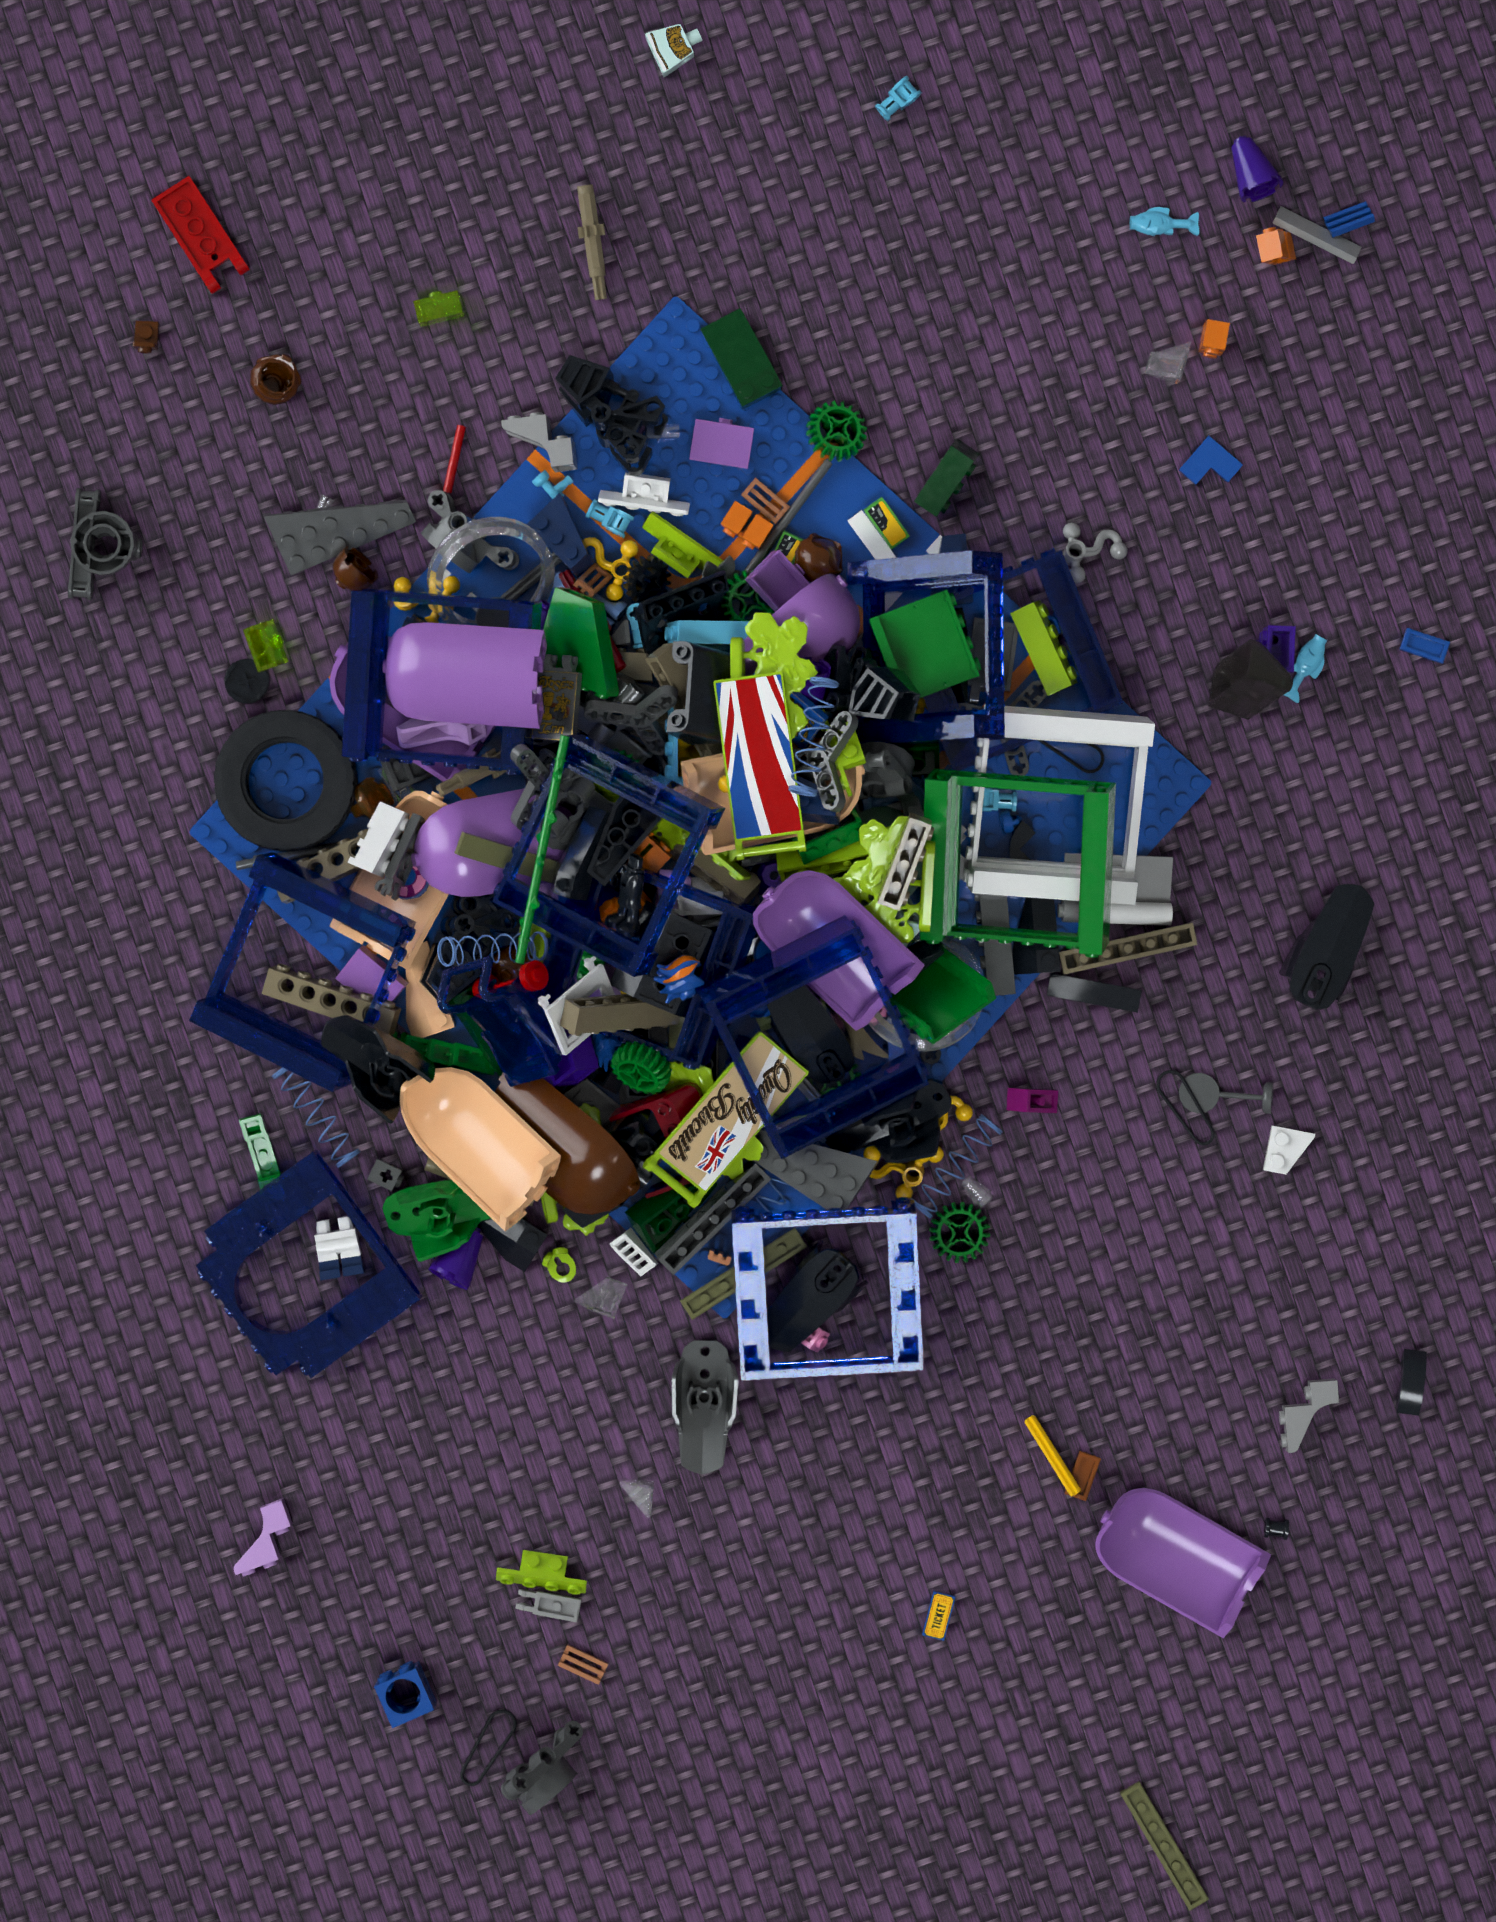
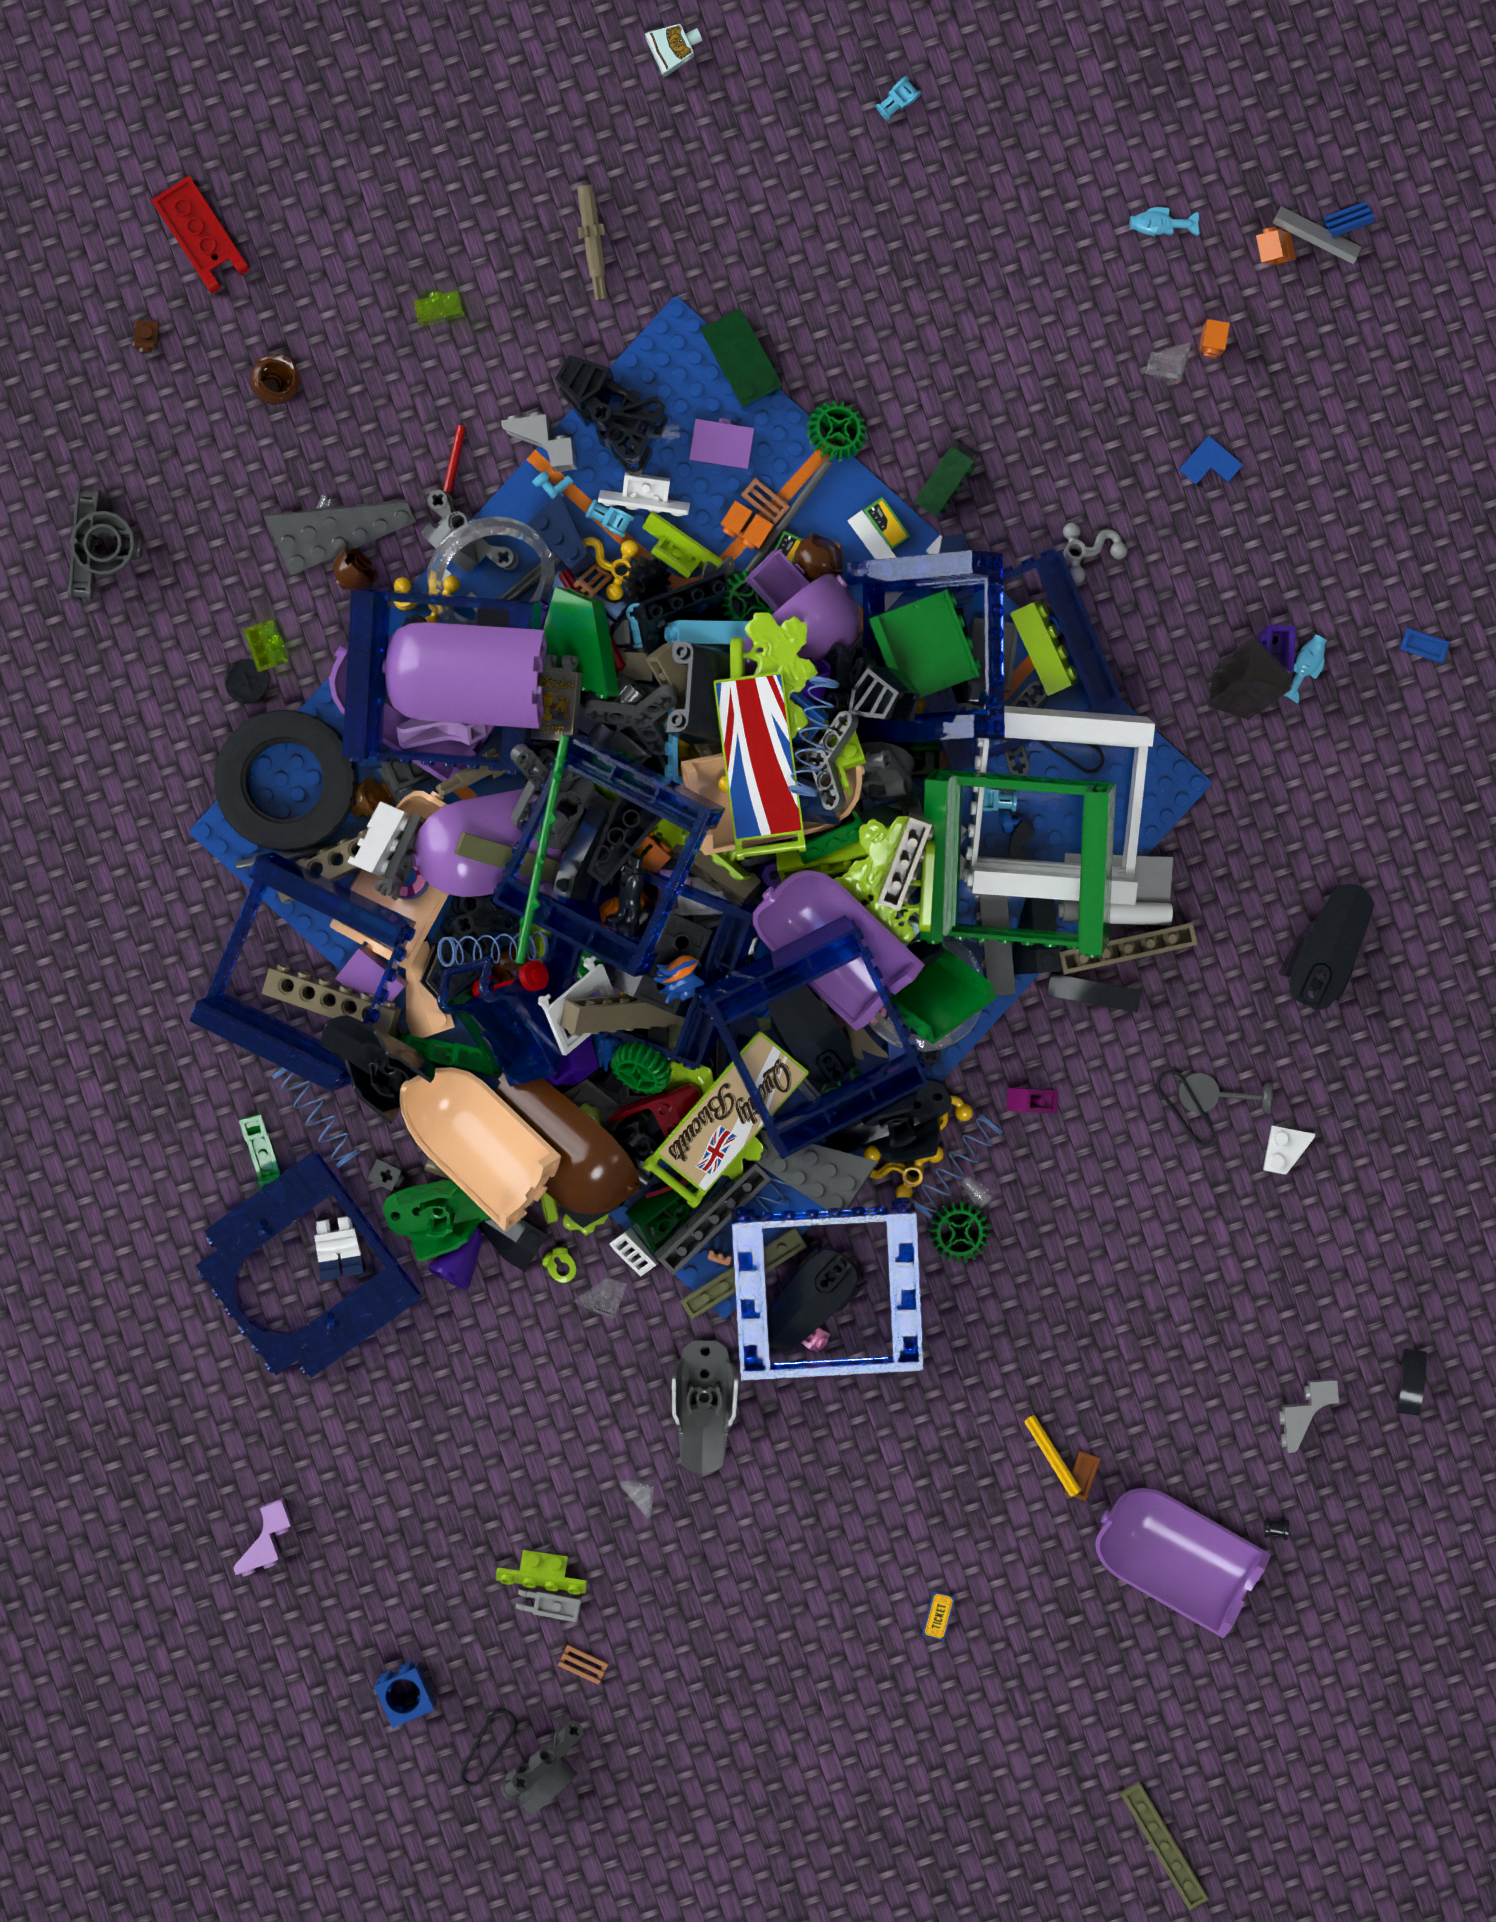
dark purple cone [1231,136,1283,202] -> none

